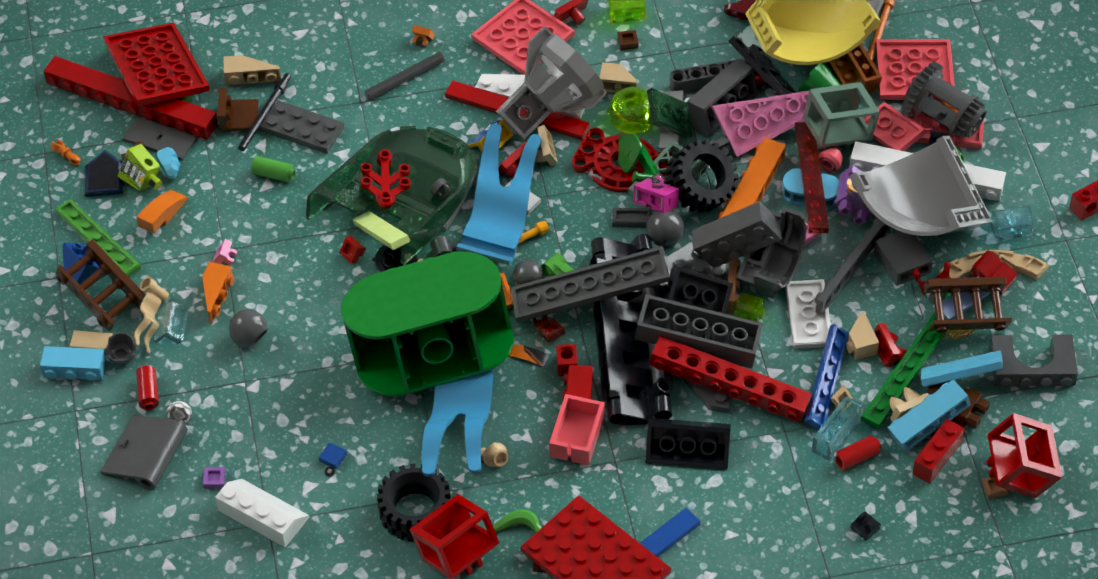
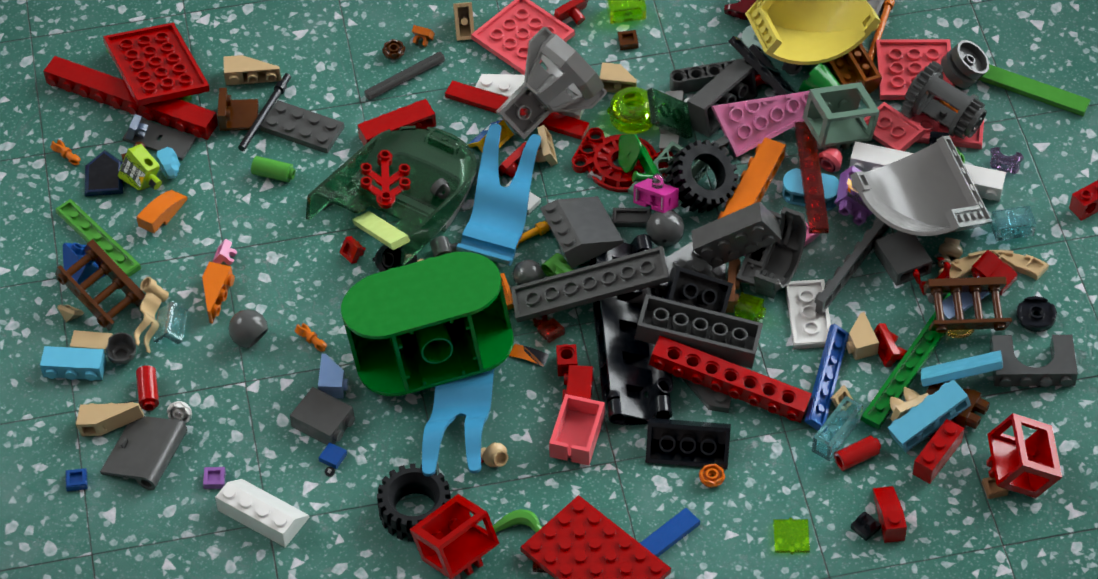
none -> tan slope [57,305,84,323]
none -> blue tile [66,468,88,491]
none -> tan slope [76,402,144,436]
none -> sand blue tile [125,114,148,141]
none -> dark grey brick [290,387,355,445]
none -> orange piece [294,323,327,352]
none -> light blue slope [318,353,348,399]
none -> red brick [357,99,436,152]
none -> reddish brown plate [382,39,405,60]
none -> tan slope [453,2,474,41]
none -> dark grey slope [540,196,624,269]
none -> orange plate [699,464,725,488]
none -> clear neon green piece [773,518,810,555]
none -> dark grey tile [782,62,802,74]
none -> red slope [872,486,907,543]
none -> dark tan animal [936,238,963,268]
none -> dark grey wheel [941,40,990,89]
none -> bright green tile [978,65,1091,116]
none -> clear purple piece [990,147,1024,177]
none -> black plate [1016,296,1057,332]

